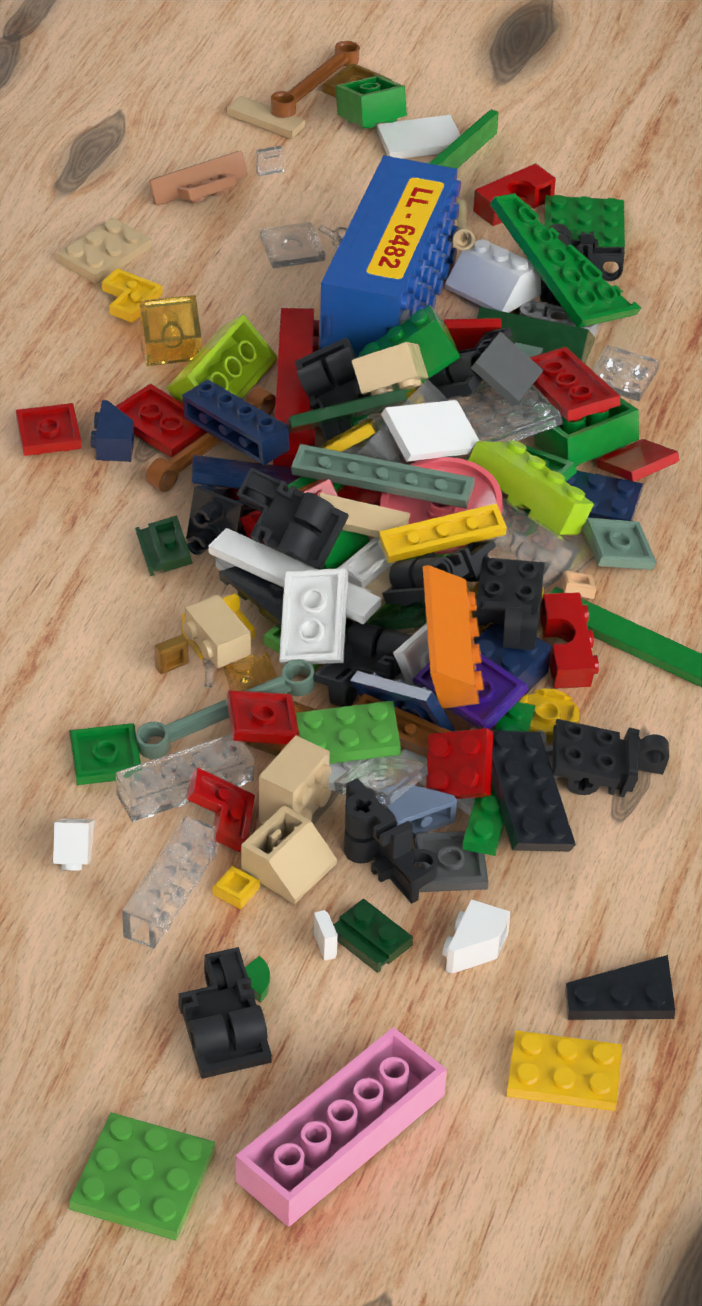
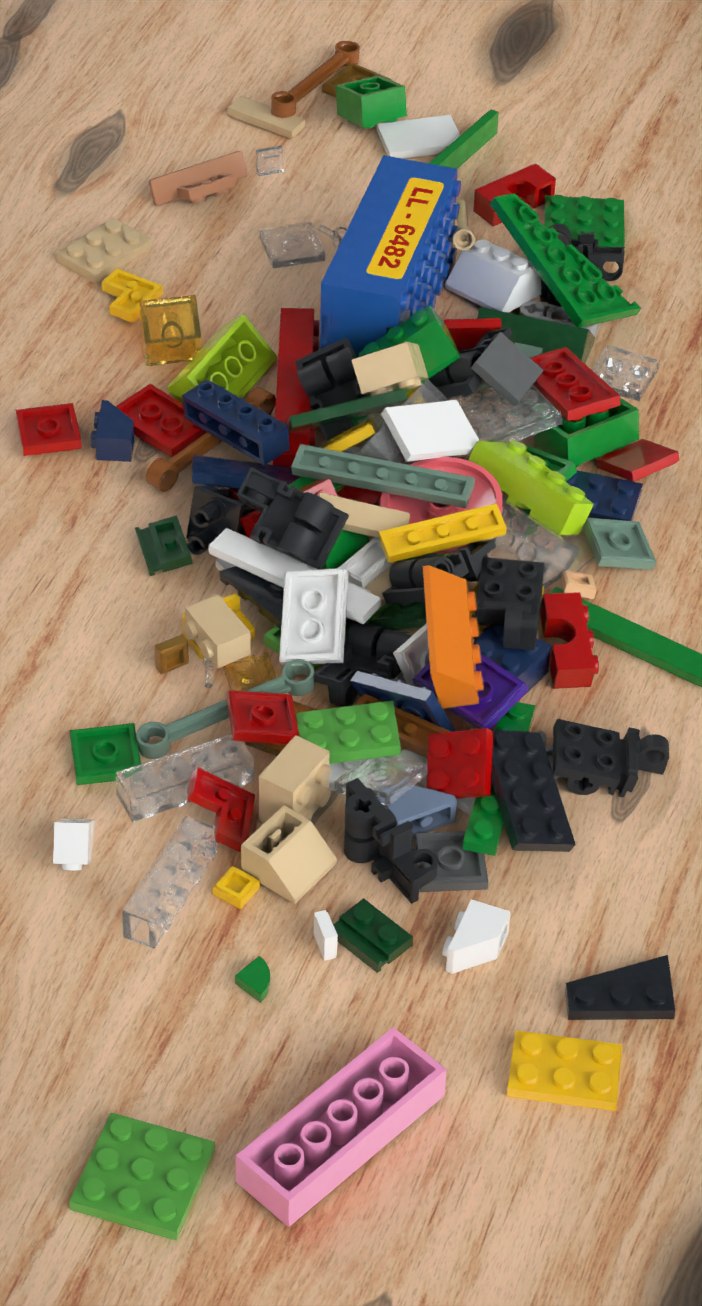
black plate [178,947,272,1079] -> none
yellow tile [519,688,580,742] -> none

